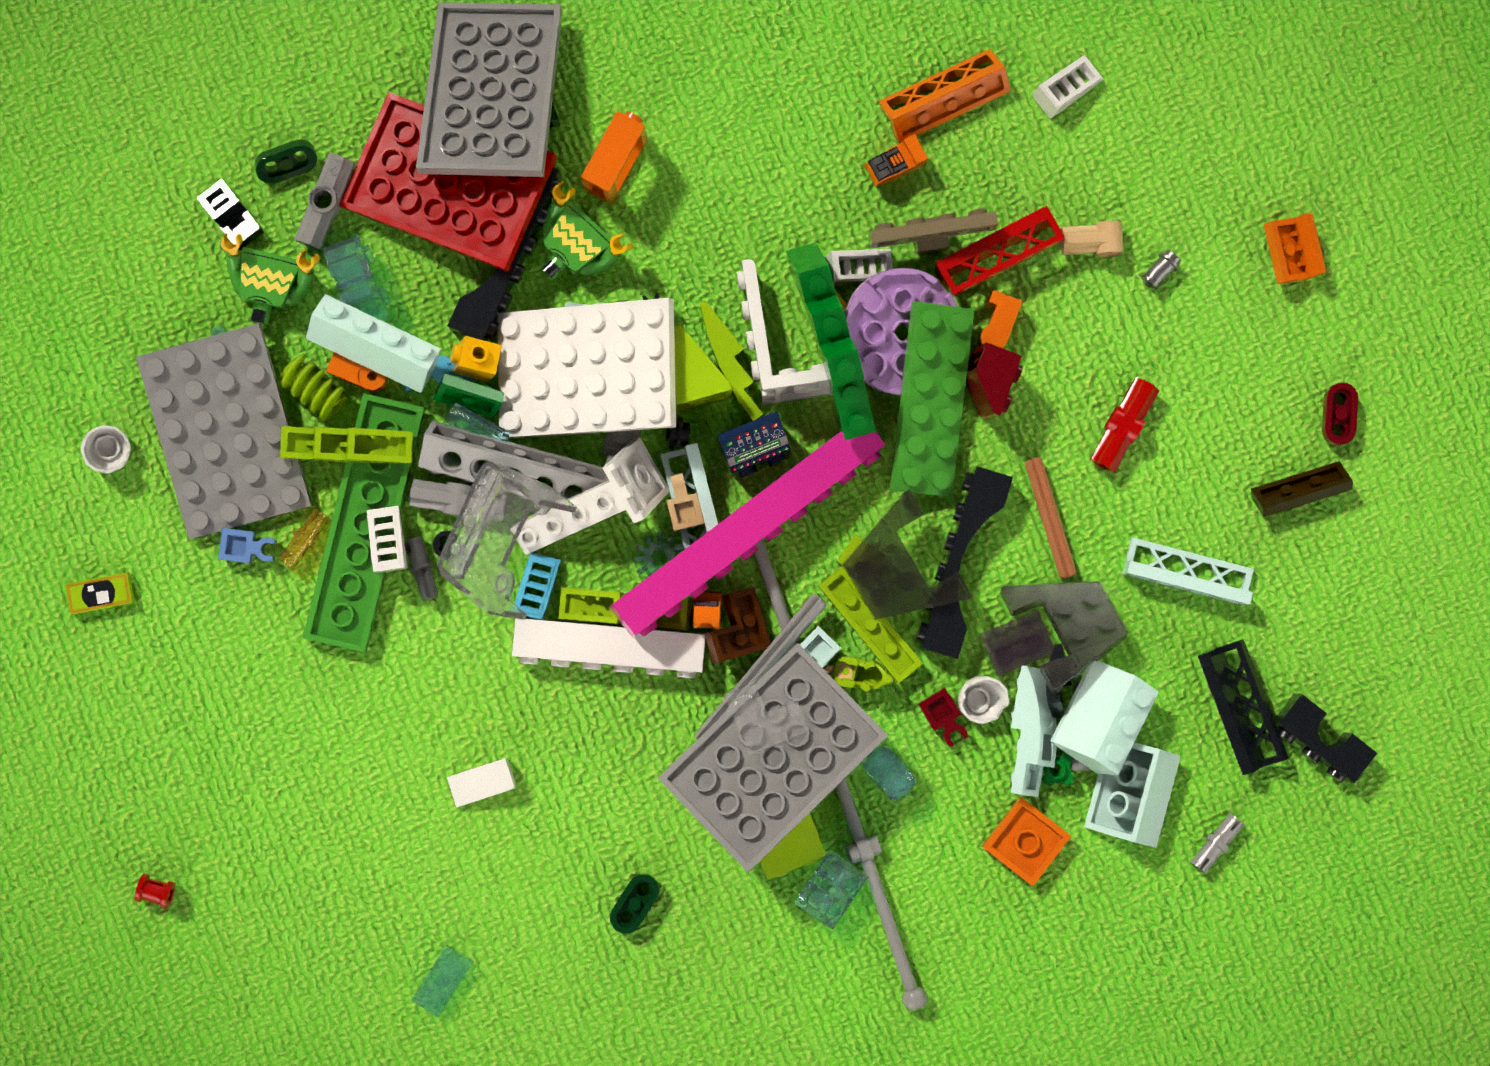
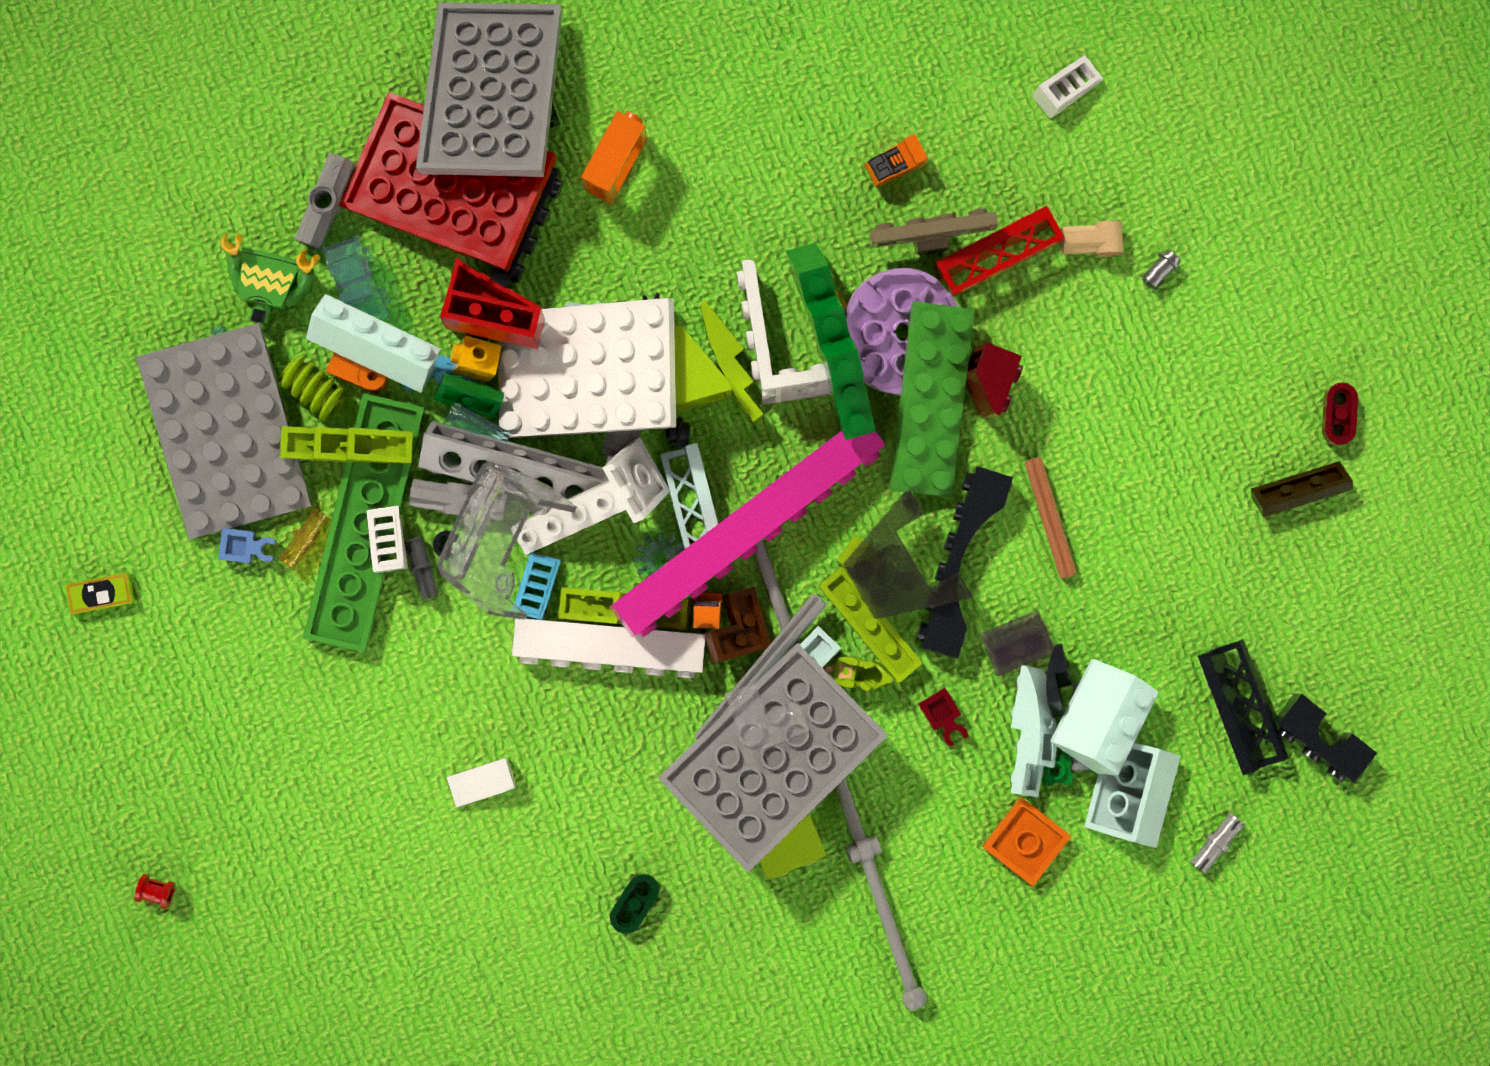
white hair [81,425,131,474] -> none
slope [197,179,264,250] -> none
dark green plate [255,139,317,184] -> none
clear light blue plate [412,944,474,1017] -> none
bright green torso [540,181,633,281] -> none
tan plate [666,473,704,531] -> none
dark blue slope [718,411,791,478] -> none
clear light blue brick [794,850,869,929] -> none
white slope [825,249,893,286] -> none
clear light blue gear [863,747,916,801] -> none
orange fence [879,49,1011,143] -> none
white hair [958,675,1009,724] -> none
orange leg [978,290,1023,348] -> none
clear smoke wing [1000,581,1128,695] -> none
red piece [1090,377,1160,473] -> none
light aqua fence [1122,537,1254,606] -> none
orange bracket [1263,213,1326,285] -> none
none -> red wedge [440,257,545,349]

